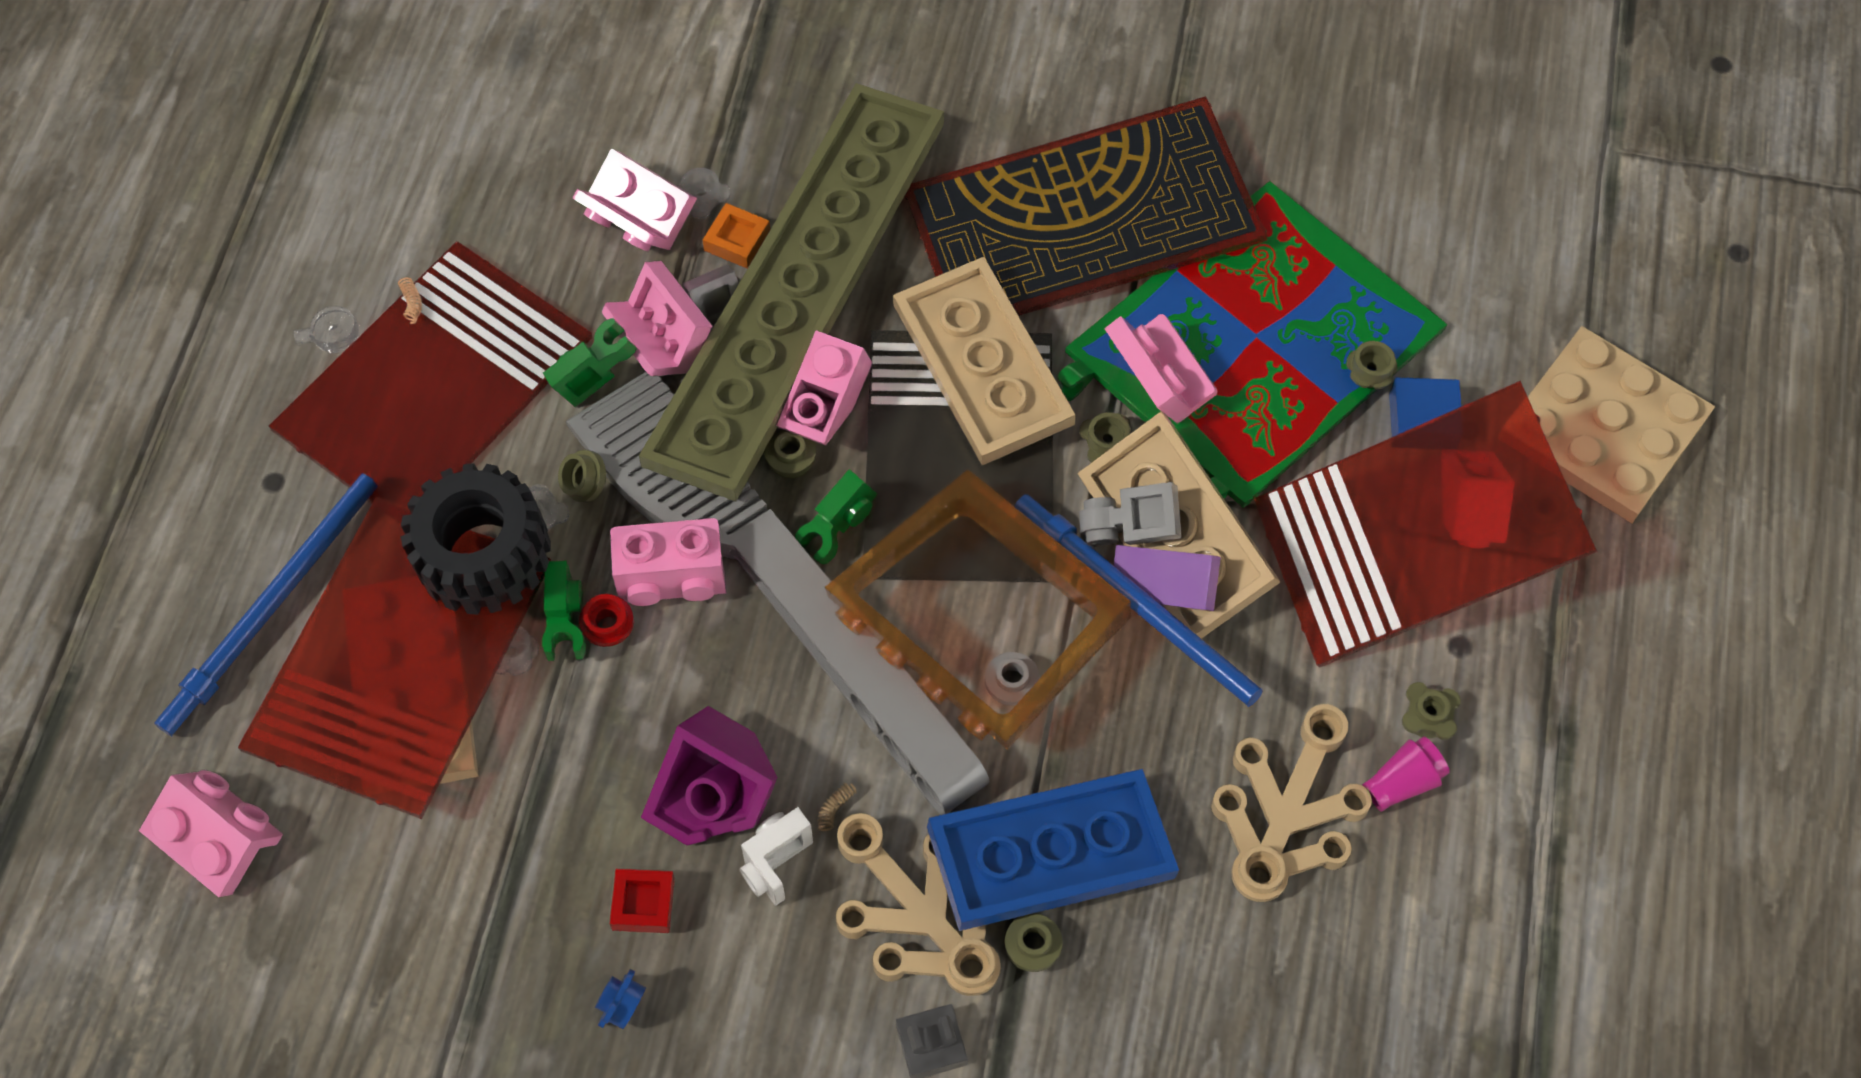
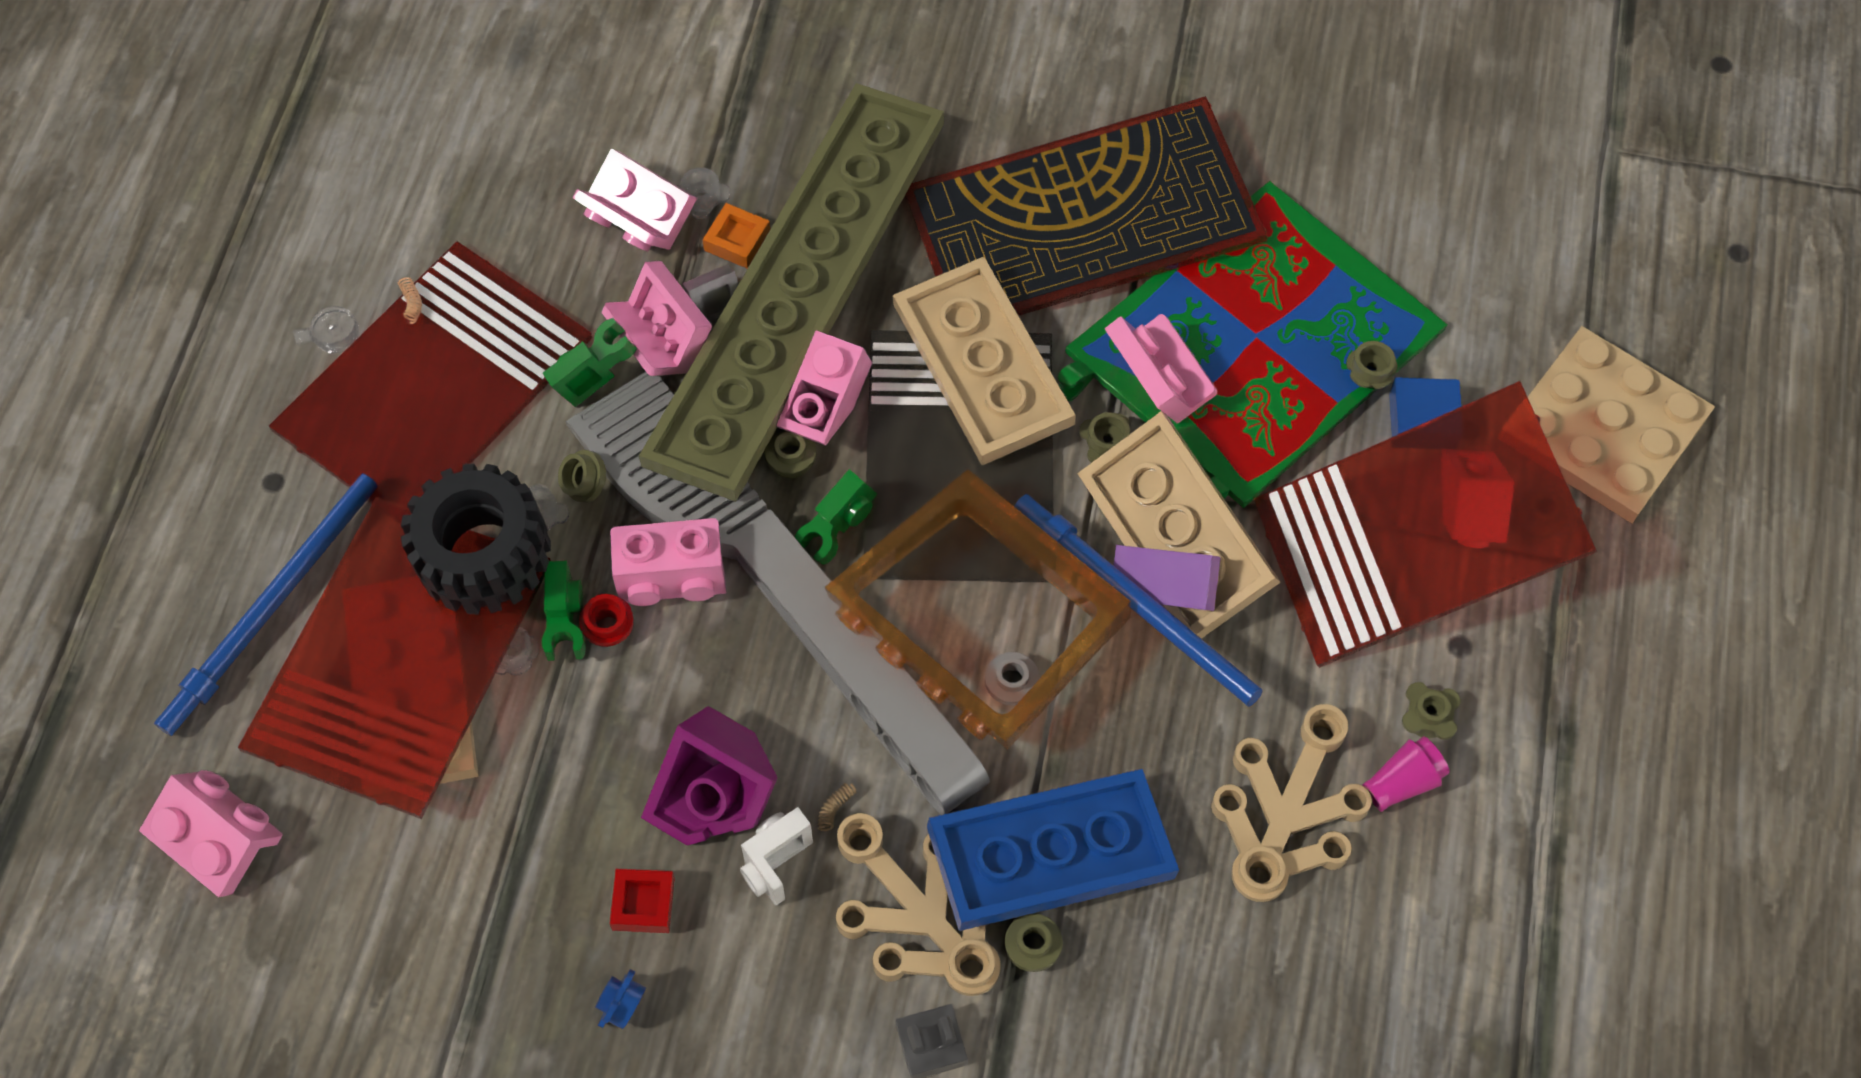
light grey plate [1079,482,1182,546] -> none

